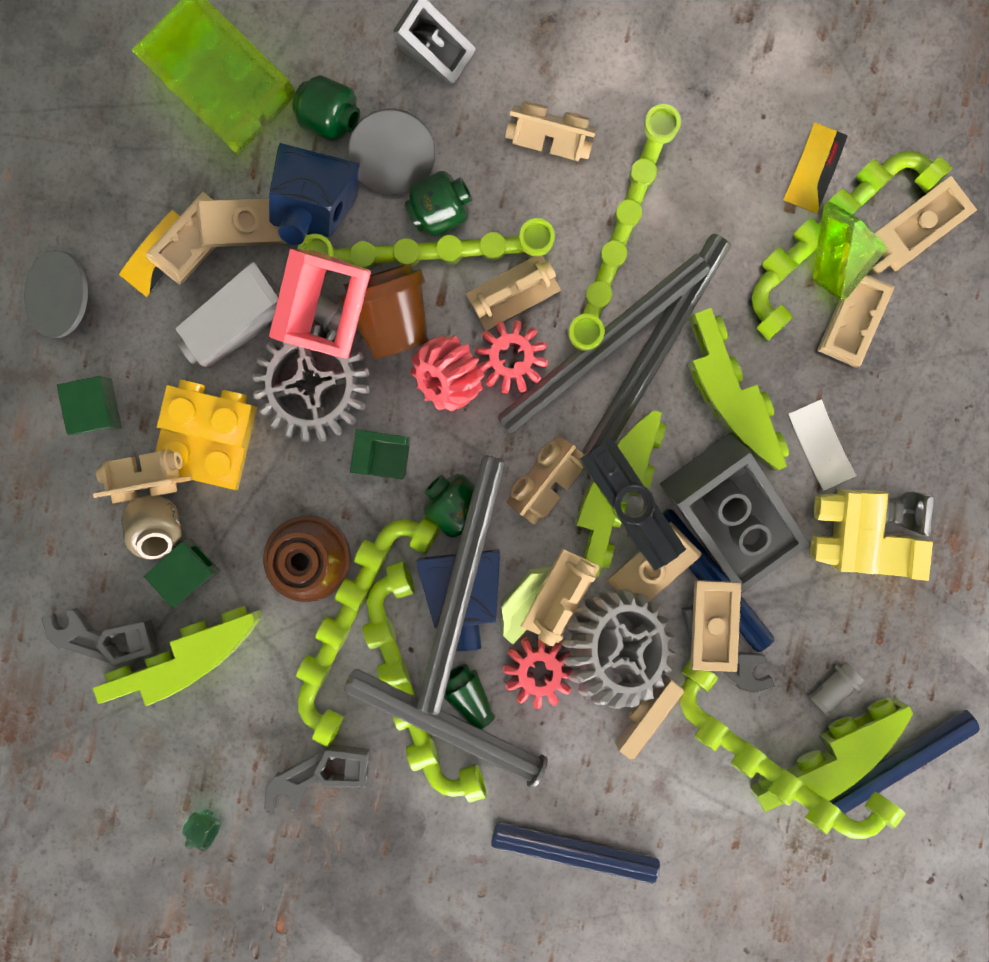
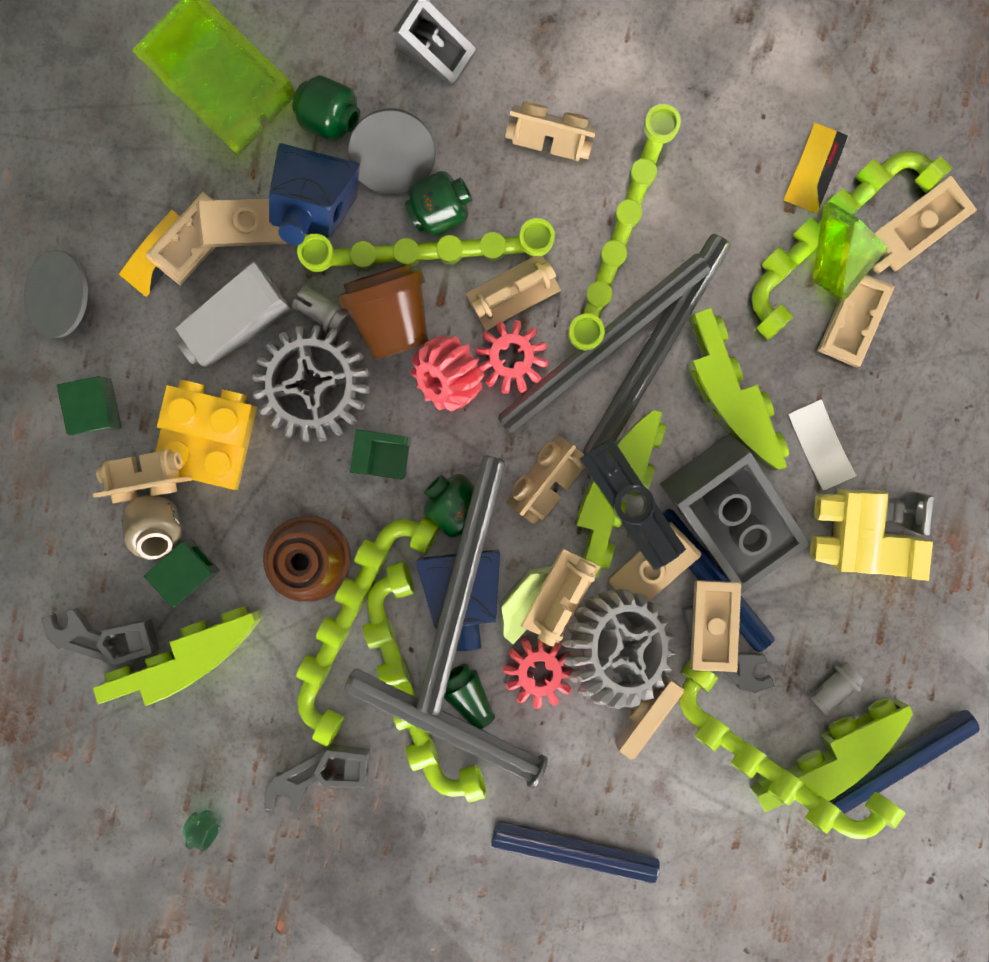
coral tile [269,249,371,359] -> none

